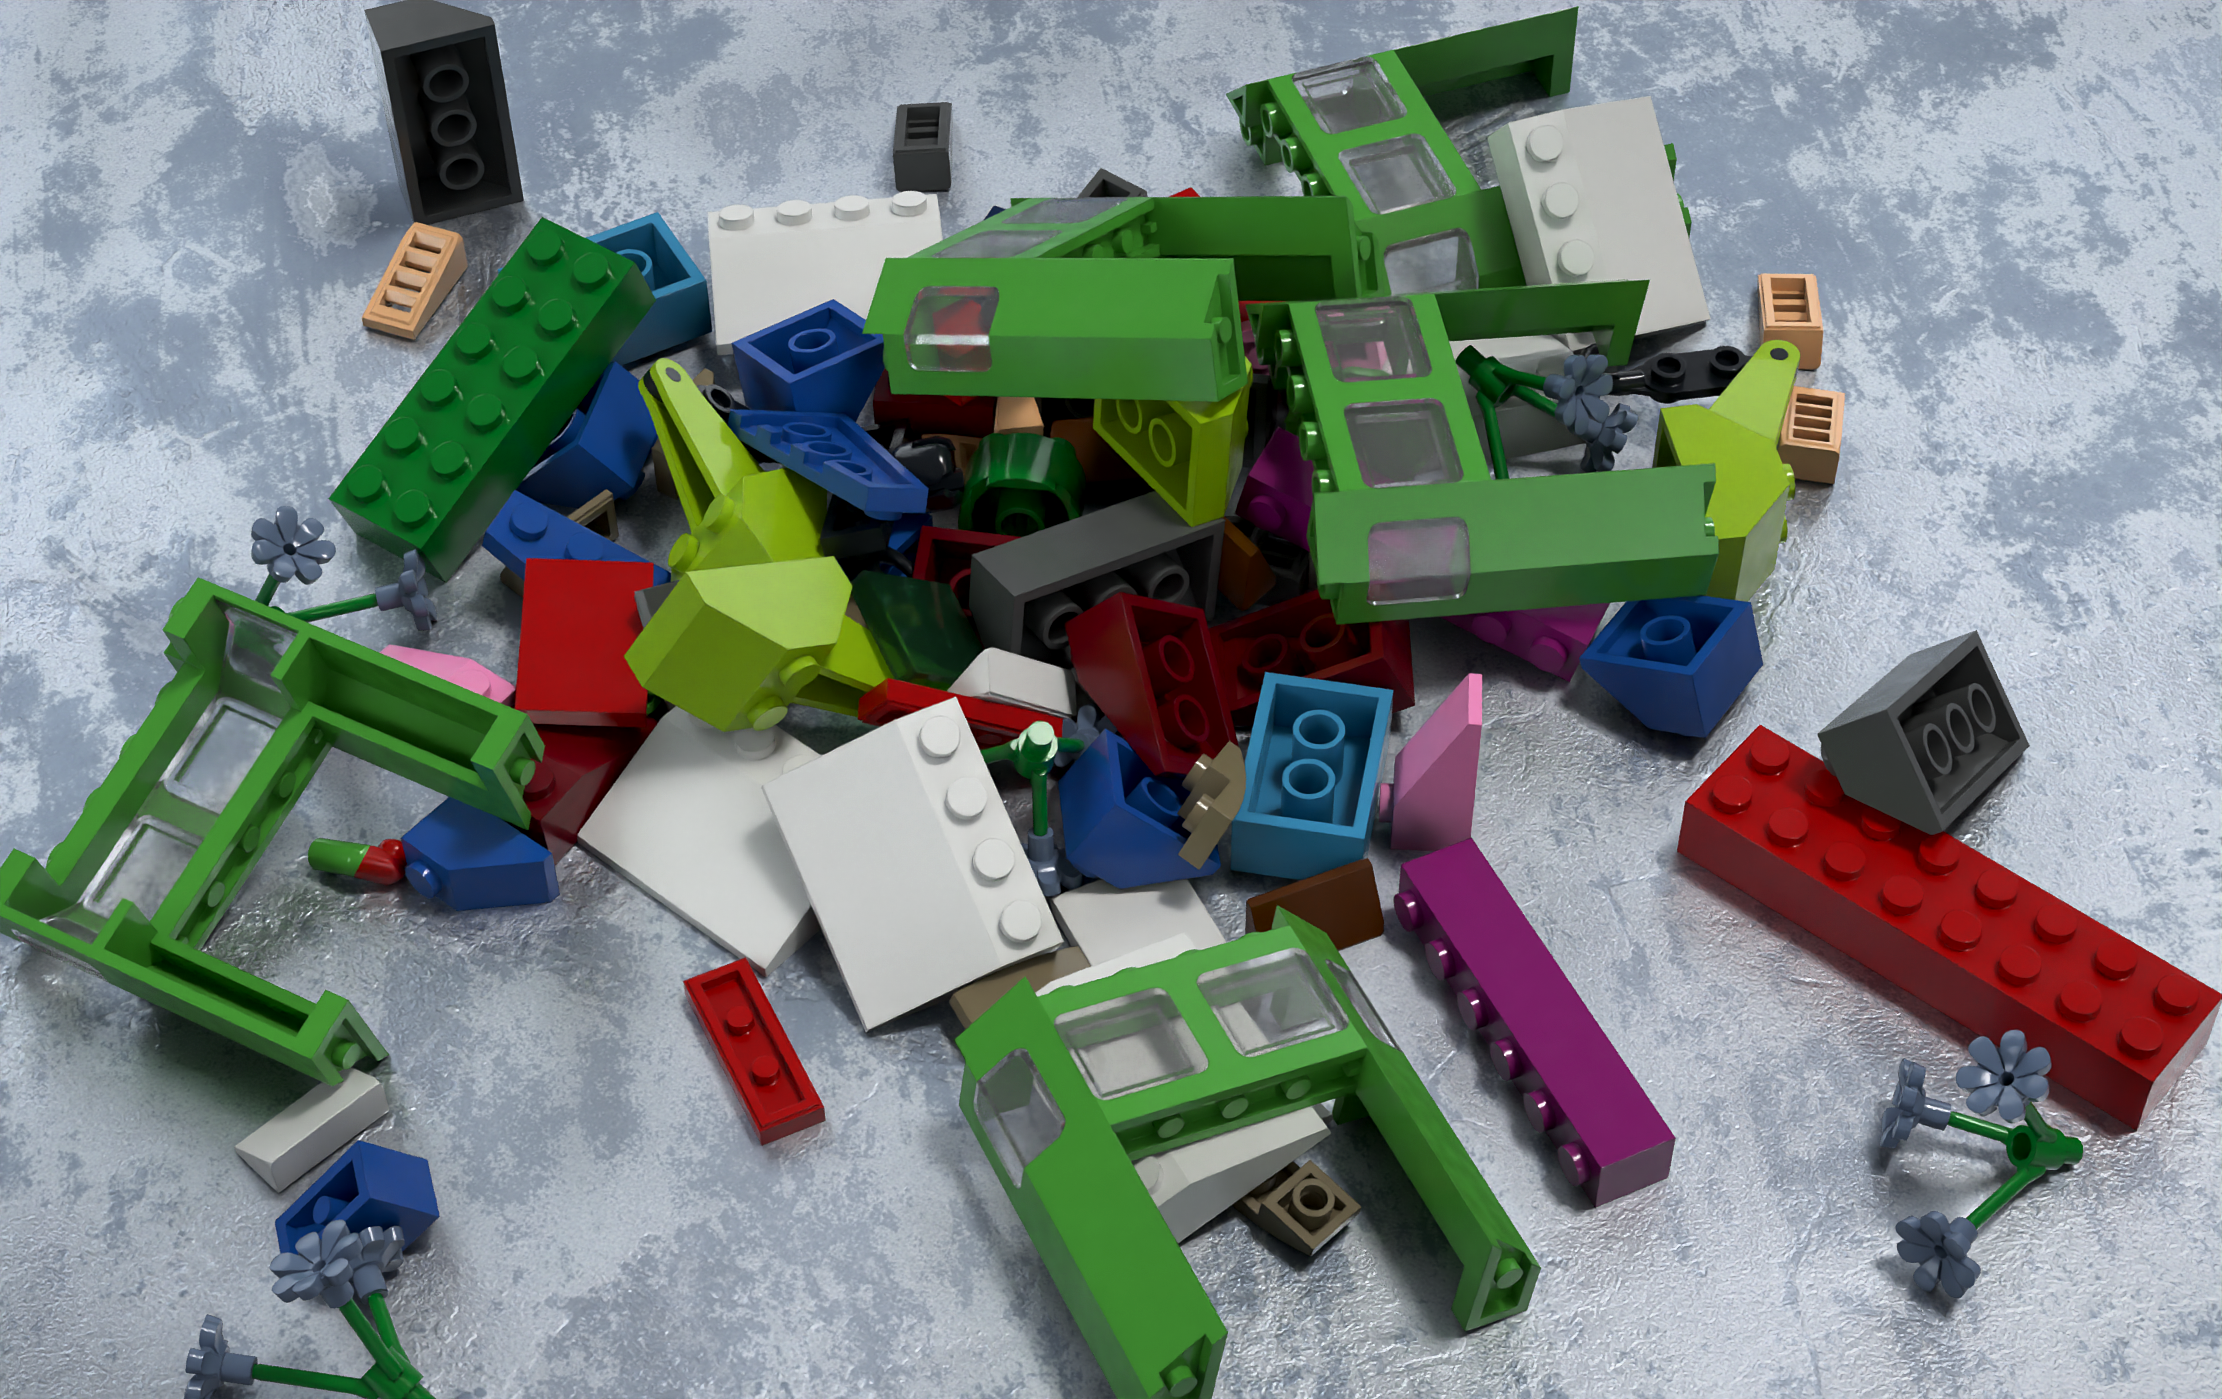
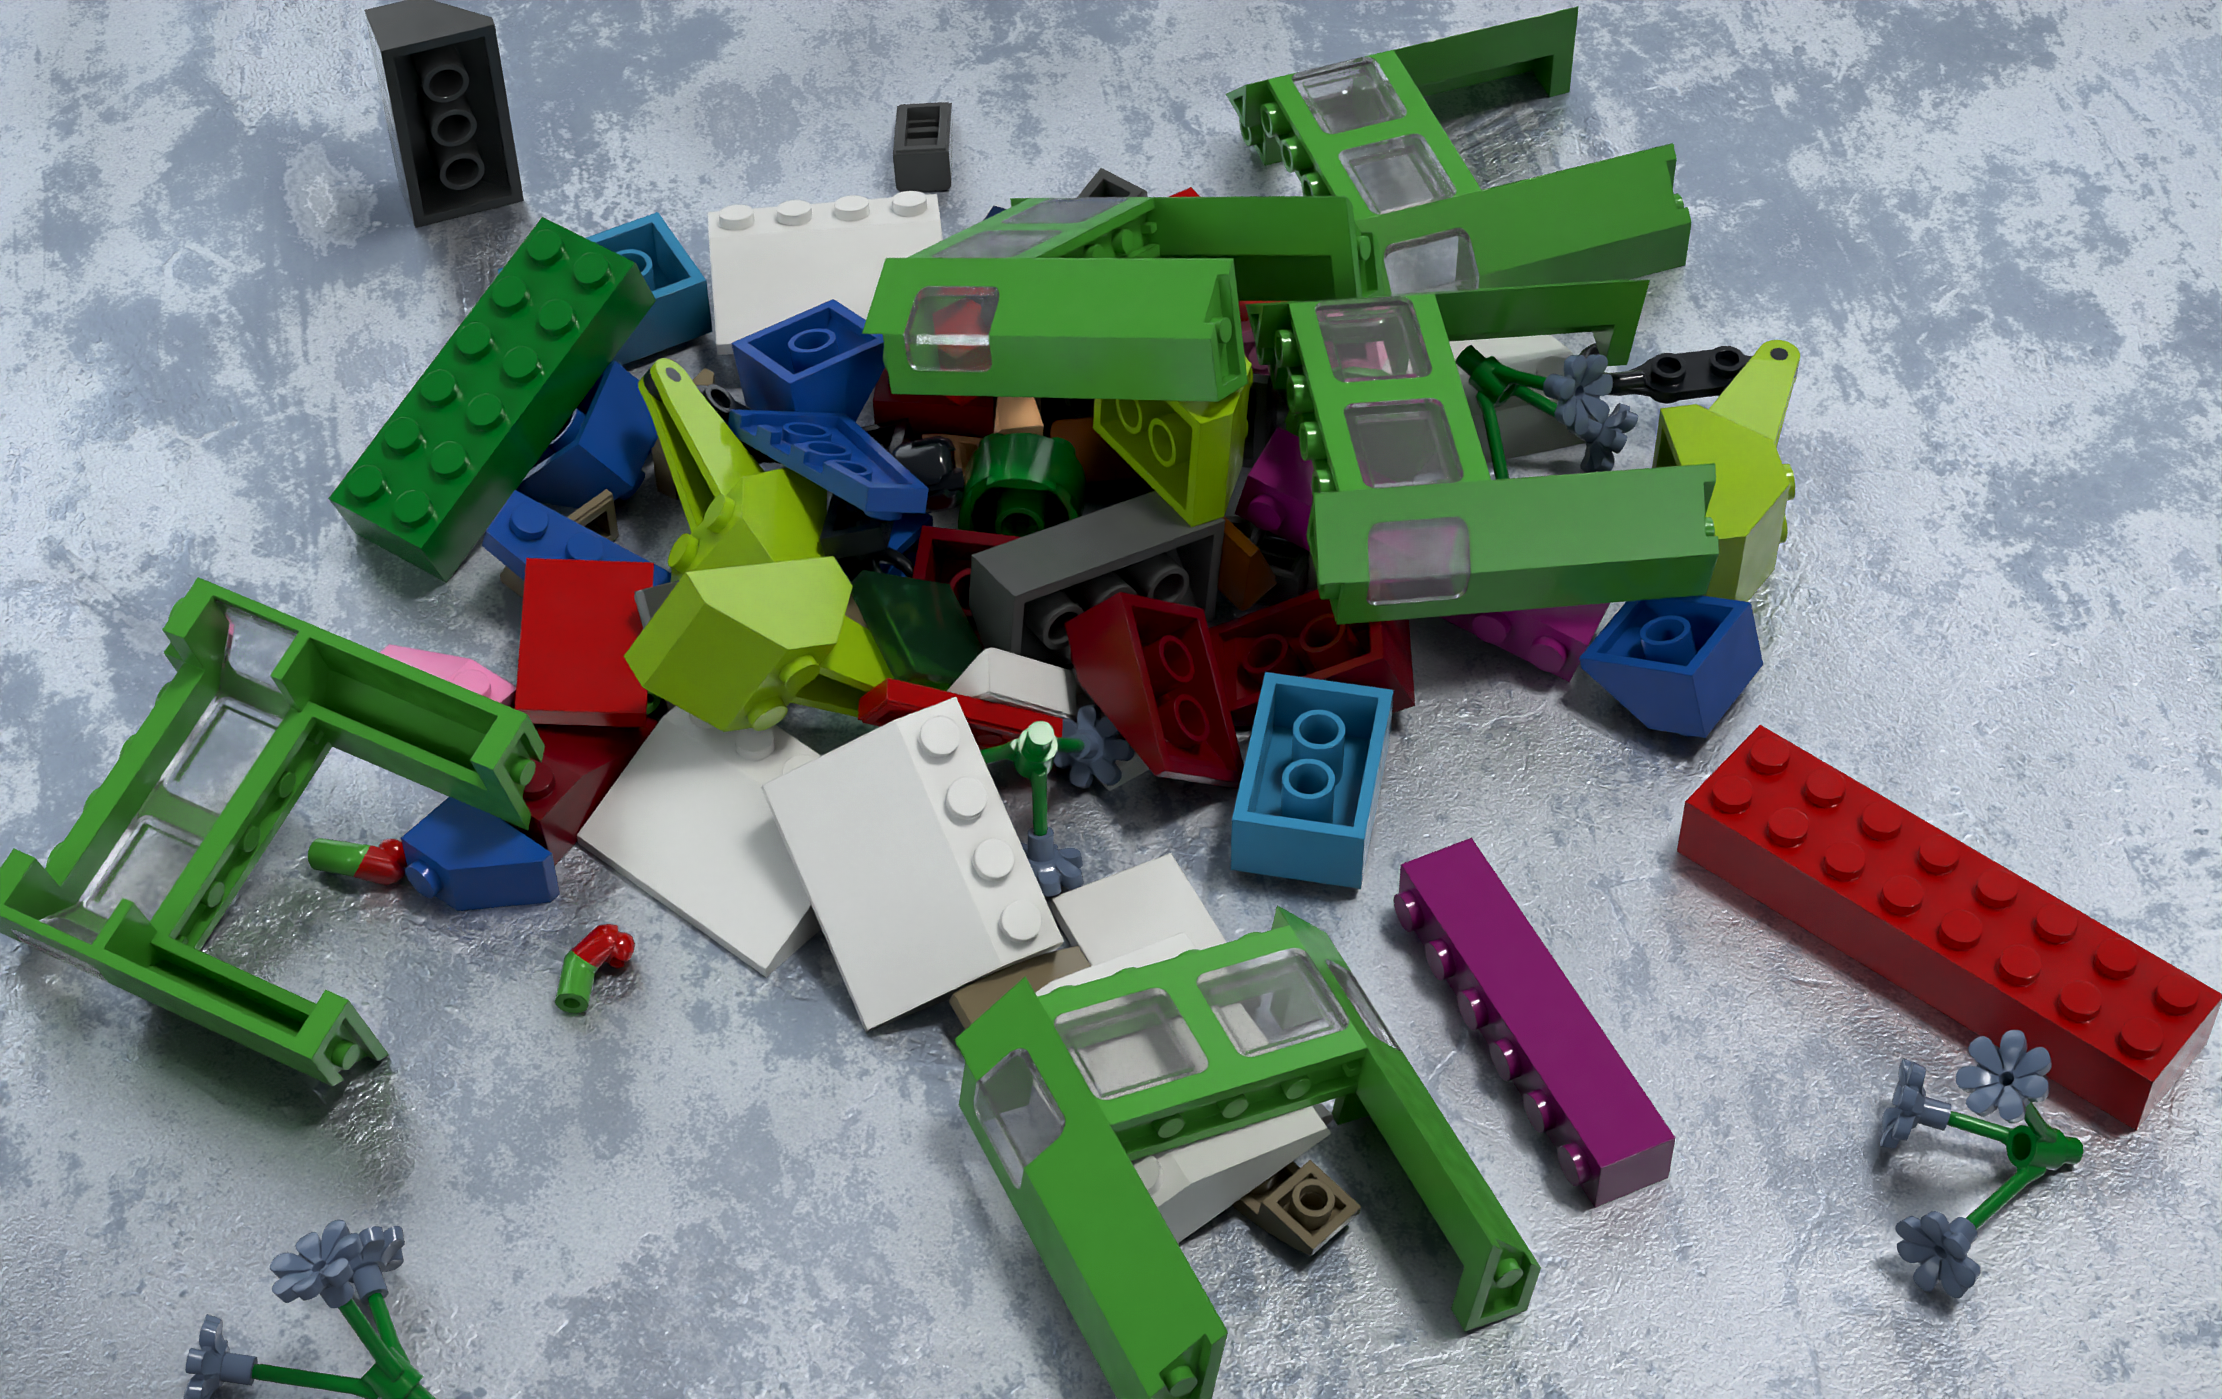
white slope [234,1067,389,1193] -> none
sand blue plant [236,506,437,664] -> none
blue slope [275,1140,440,1255] -> none
light nougat slope [362,222,468,340] -> none
red tile [683,957,826,1146] -> none
blue slope [1058,728,1221,889] -> none
dark tan slope [1177,741,1246,870] -> none
reddish brown slope [1245,858,1384,951] -> none
bright pink slope [1379,673,1482,851] -> none
white slope [1487,96,1711,355] -> none
light nougat slope [1757,273,1823,370] -> none
light nougat slope [1777,386,1845,484] -> none
dark grey slope [1817,630,2030,835] -> none
none -> arm [555,924,635,1013]

